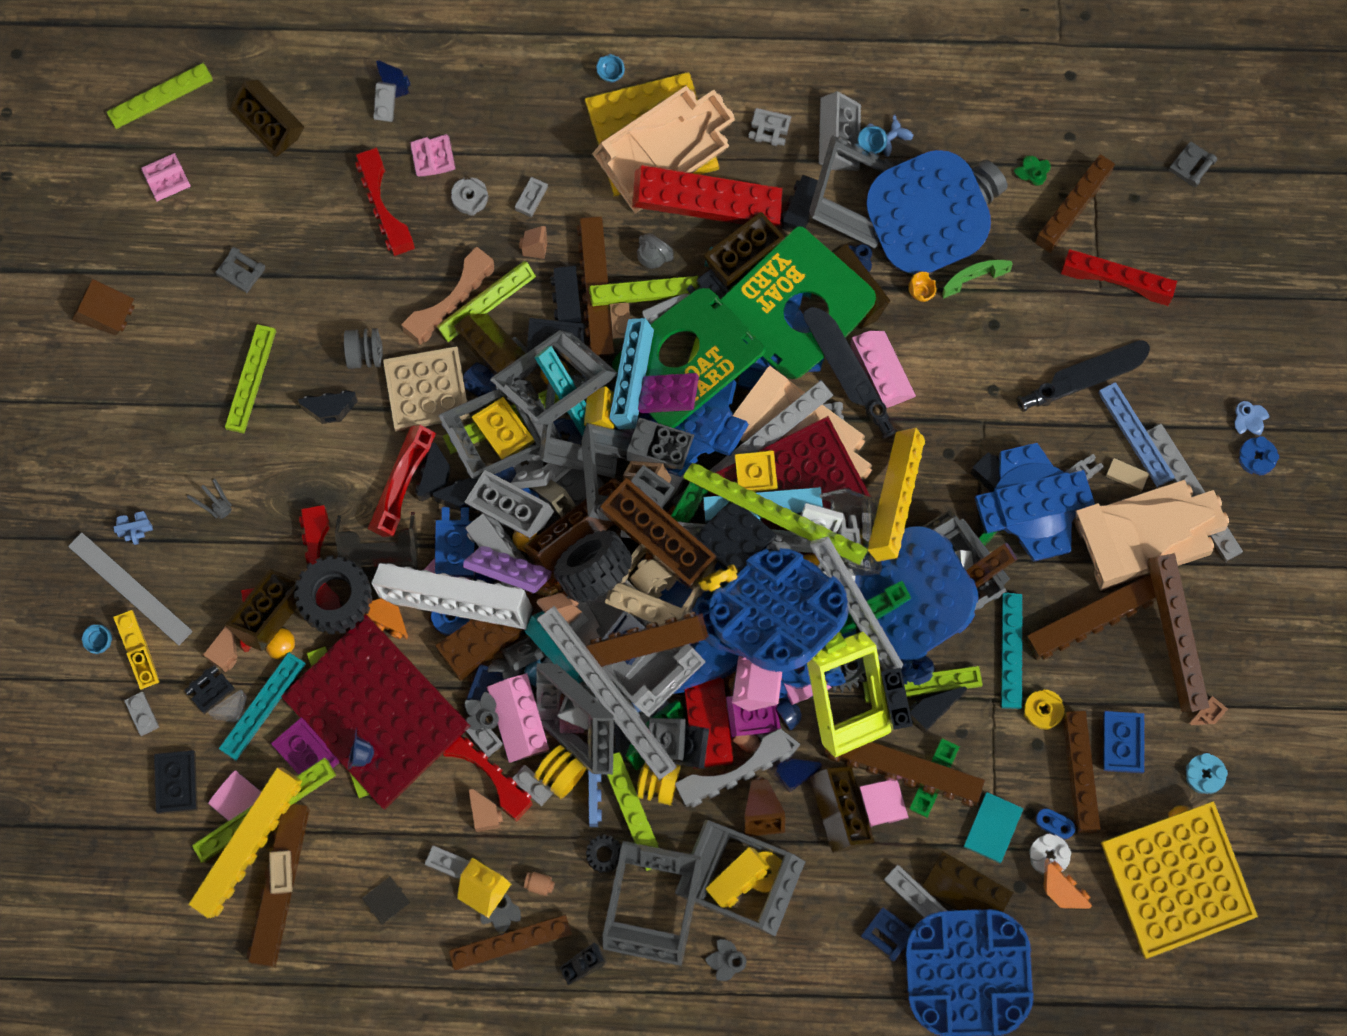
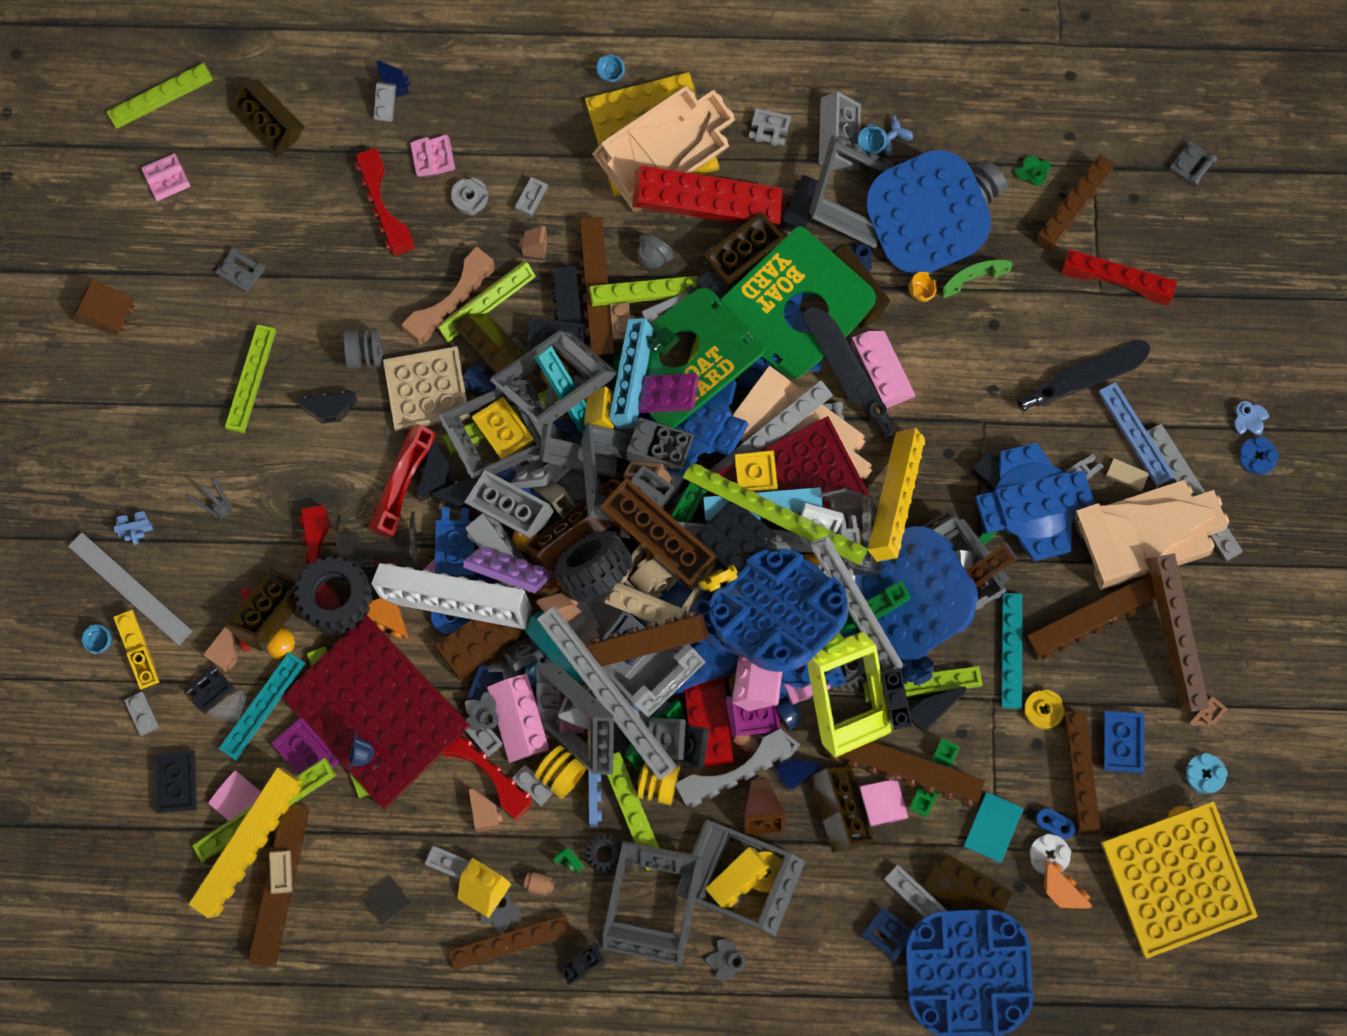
none -> green bracket [553,847,585,874]
none -> dark green bracket [646,327,680,356]

